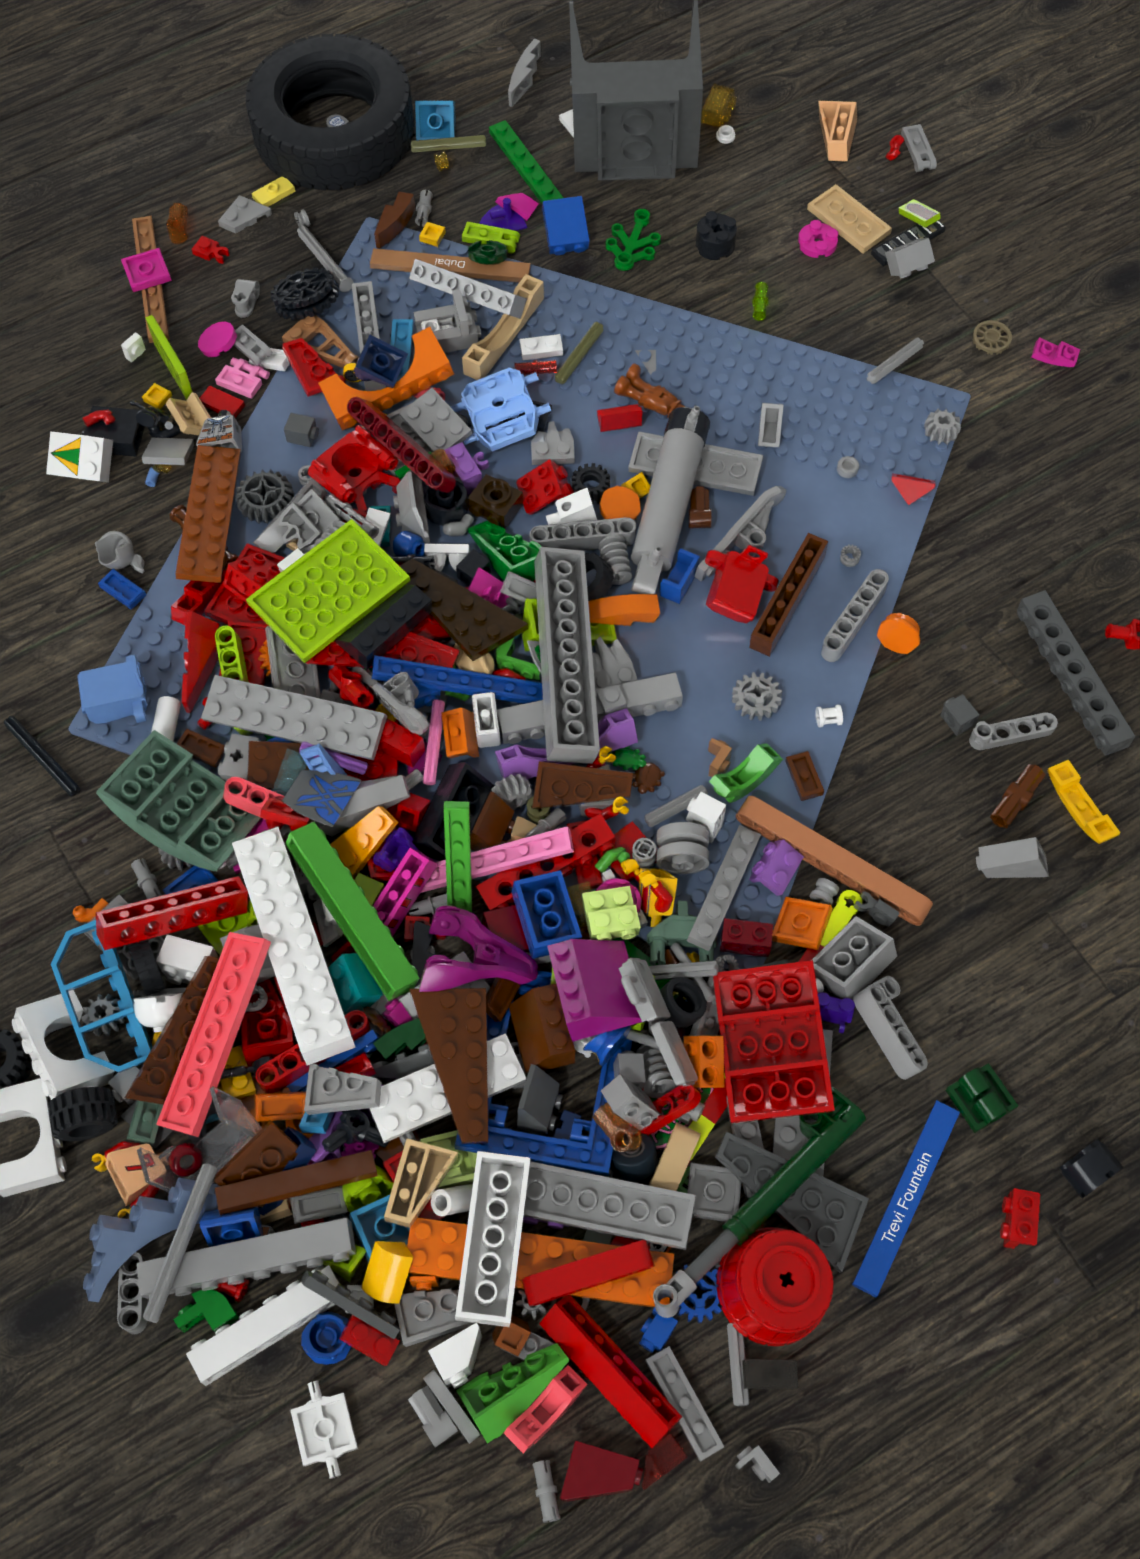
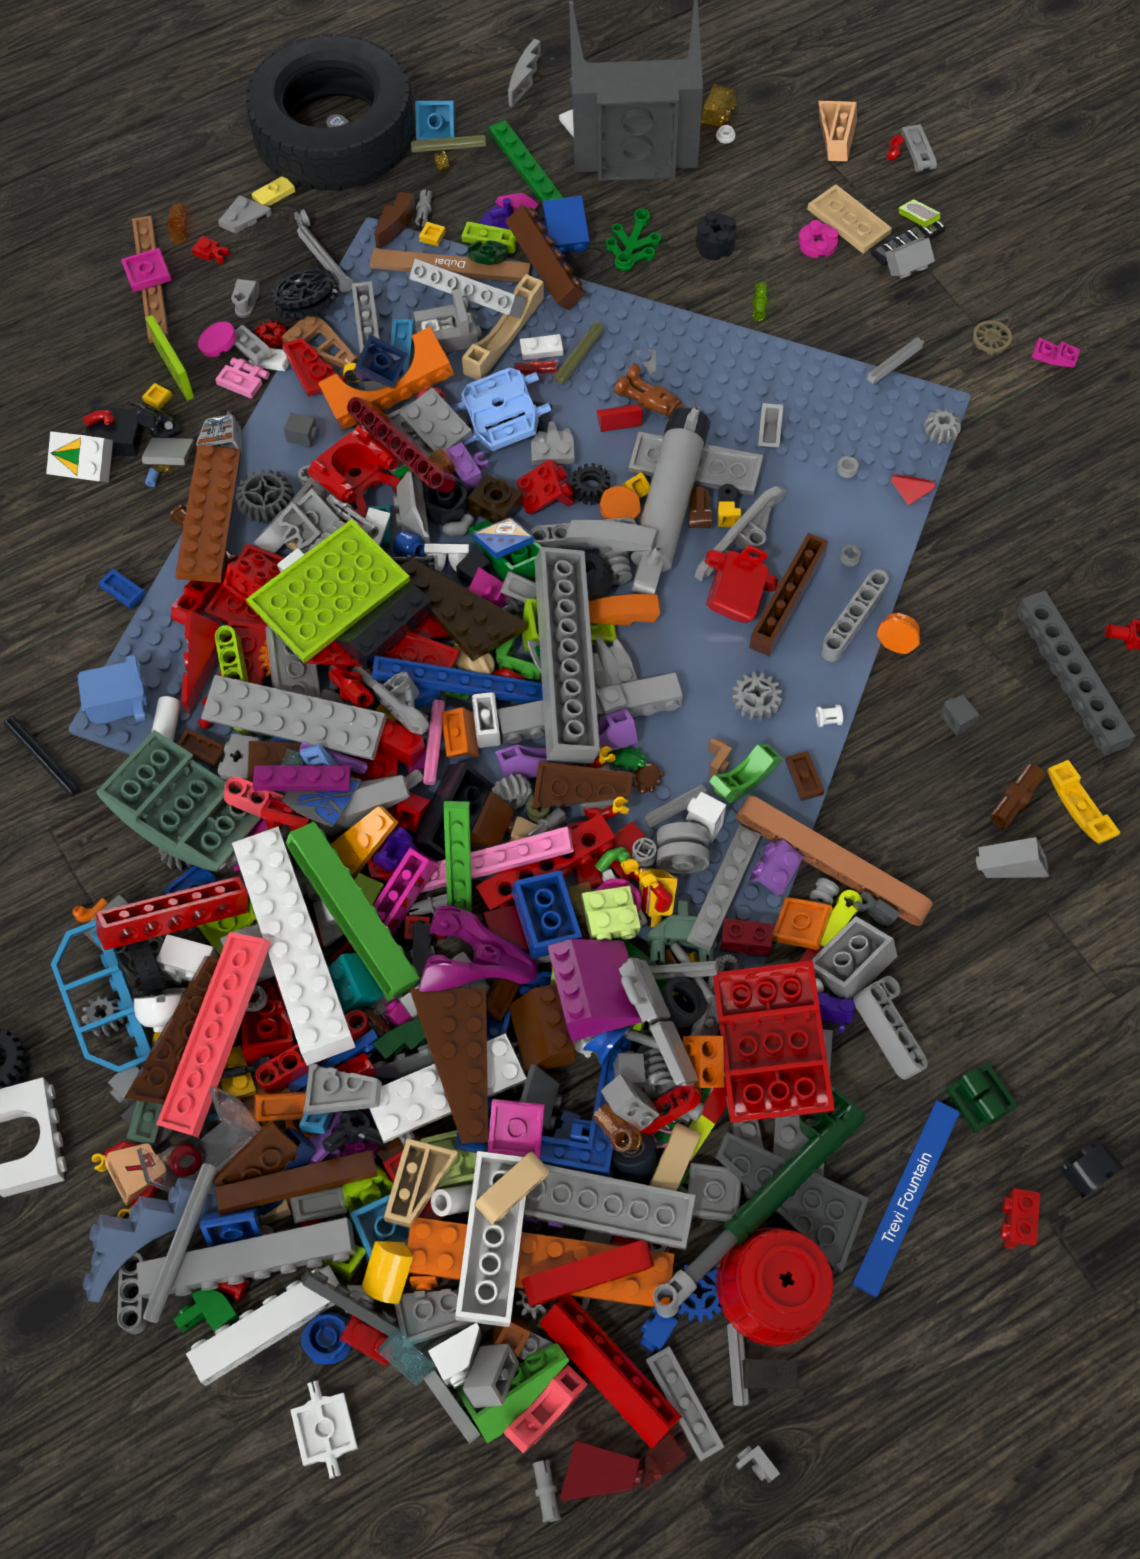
white arch [12,990,114,1100] -> none
black tyre [48,1087,118,1141] -> none
light grey hair [95,531,145,573] -> none
white plate [121,332,146,362] -> none
light grey pin [131,858,162,899] -> none
tan bracket [166,392,211,435] -> none
red tile [199,386,245,418] -> none
light grey piece [408,1386,458,1448] -> none
white torso [546,488,597,525] -> none
blue panel [660,549,700,604] -> none
light grey beam [969,713,1058,750] -> none
none -> magenta plate [253,765,351,791]
none -> red gear [254,319,287,348]
none -> clear light blue plate [377,1329,435,1387]
none -> light grey brick [463,1344,519,1408]
none -> tile [473,517,534,559]
none -> tan beam [474,1151,550,1225]
none -> dark pink tile [488,1099,545,1158]
none -> reddish brown brick [505,204,586,310]
none -> light grey slope [565,520,659,552]
none -> yellow leg [717,484,741,527]

